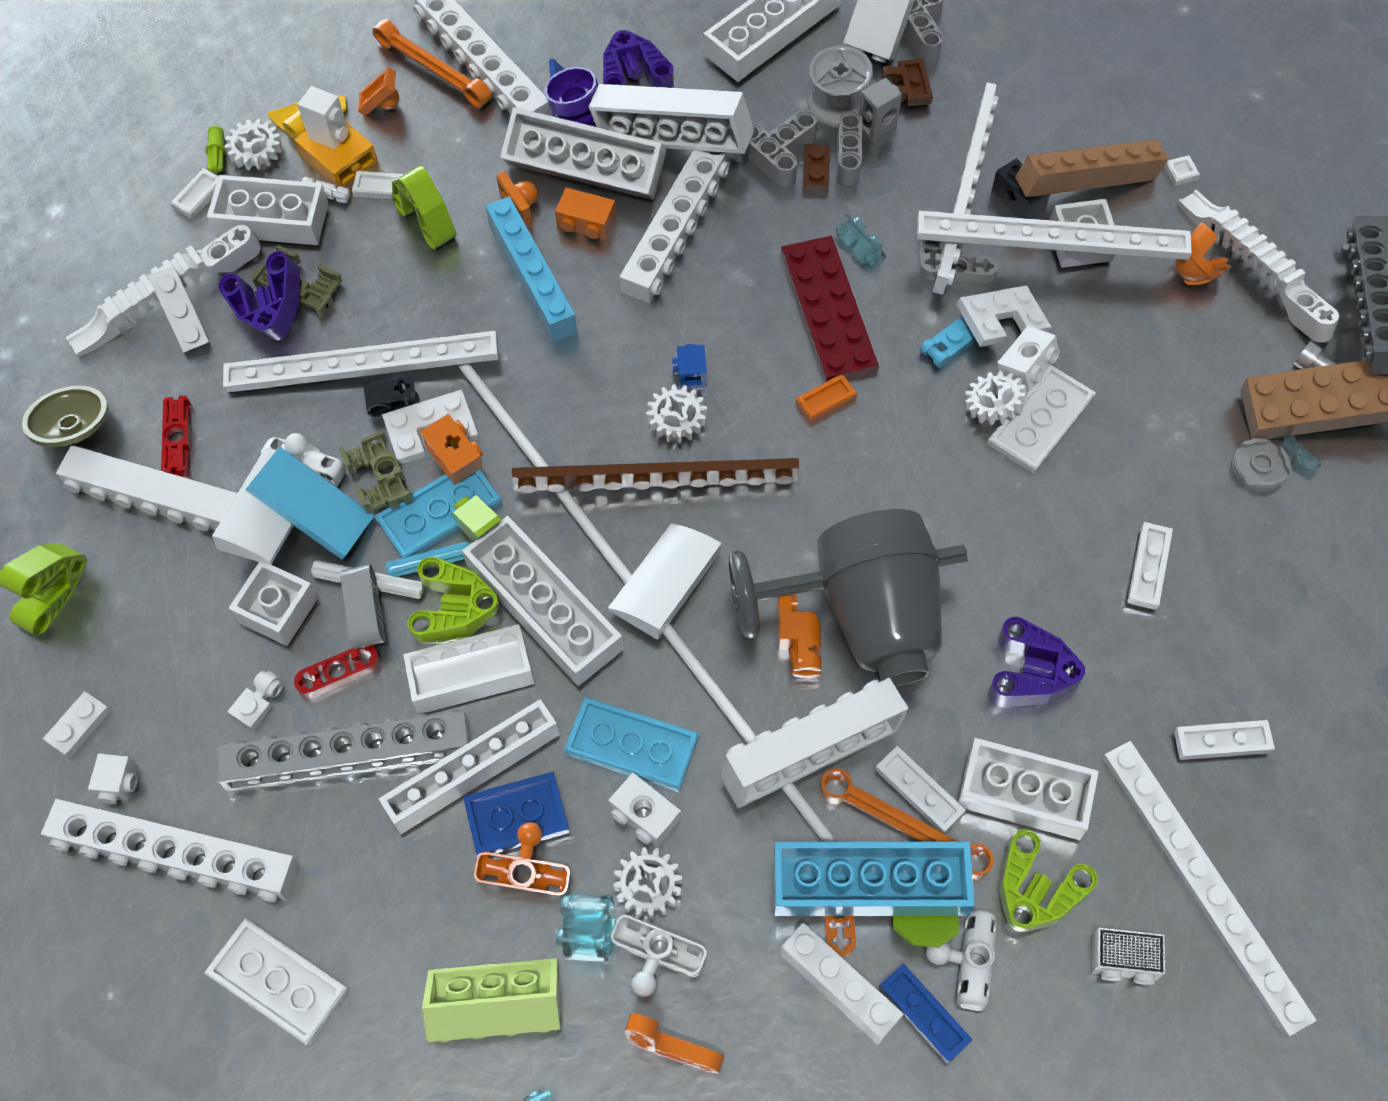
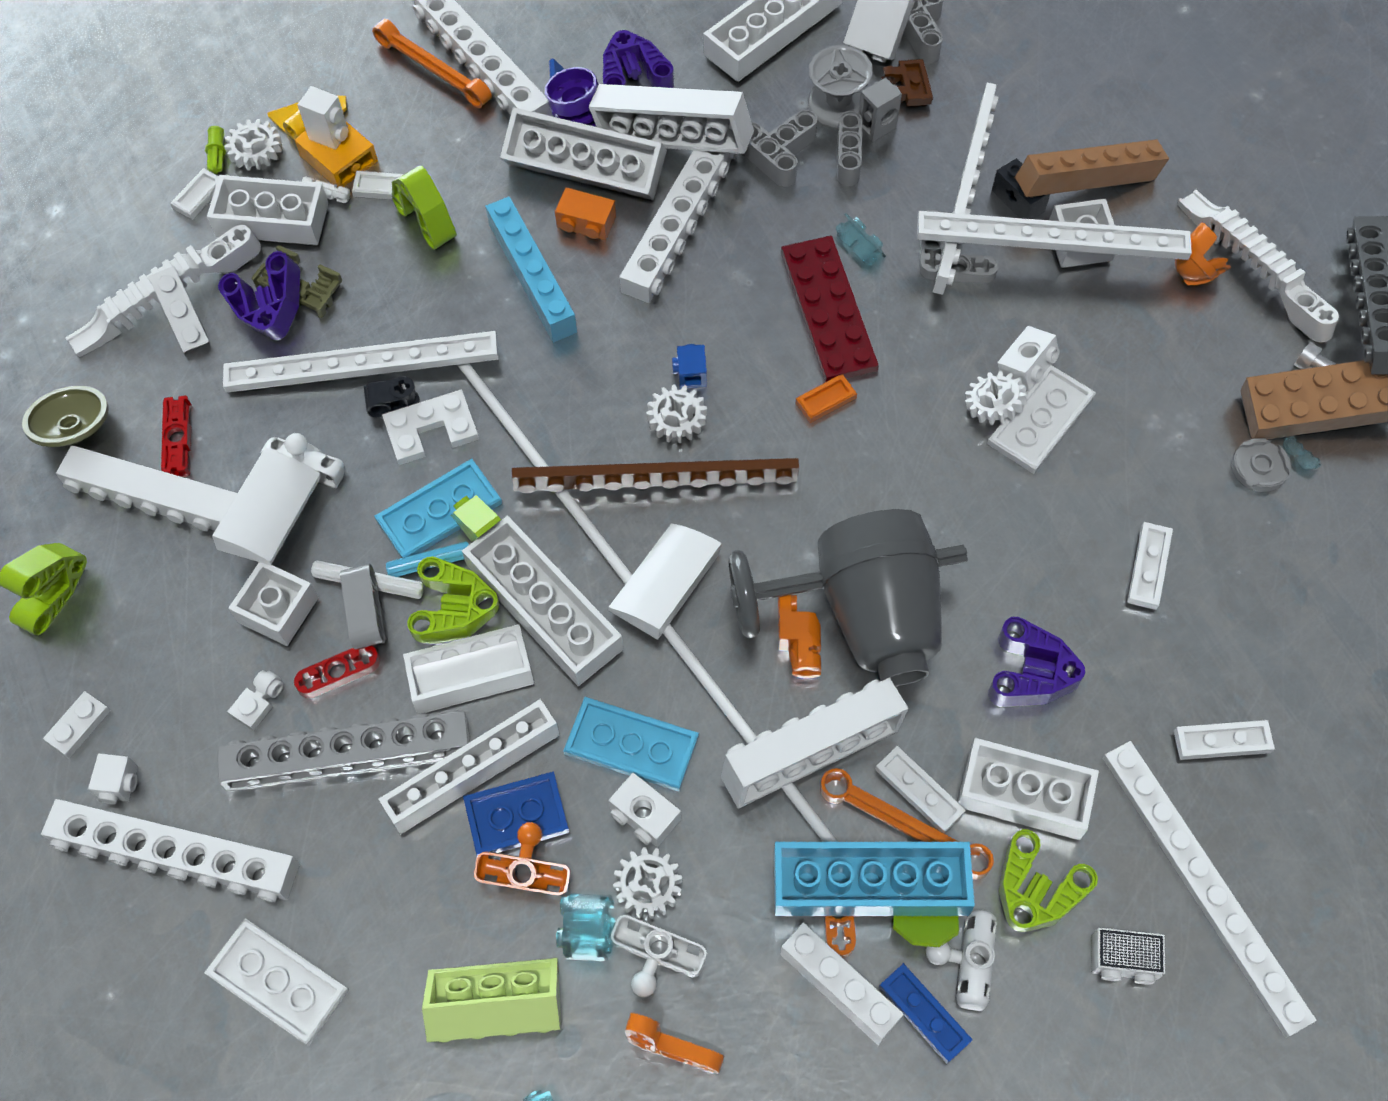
medium azure tile [245,446,375,560] -> none
olive piece [339,431,414,513] -> none
orange tile [358,67,400,116] -> none
orange brick [420,413,483,485] -> none
orange tile [496,171,538,226] -> none
reddish brown plate [803,144,830,193] -> none
medium azure plate [919,316,977,369] -> none
white plate [956,285,1051,347] -> none
white tile [1164,155,1200,187] -> none

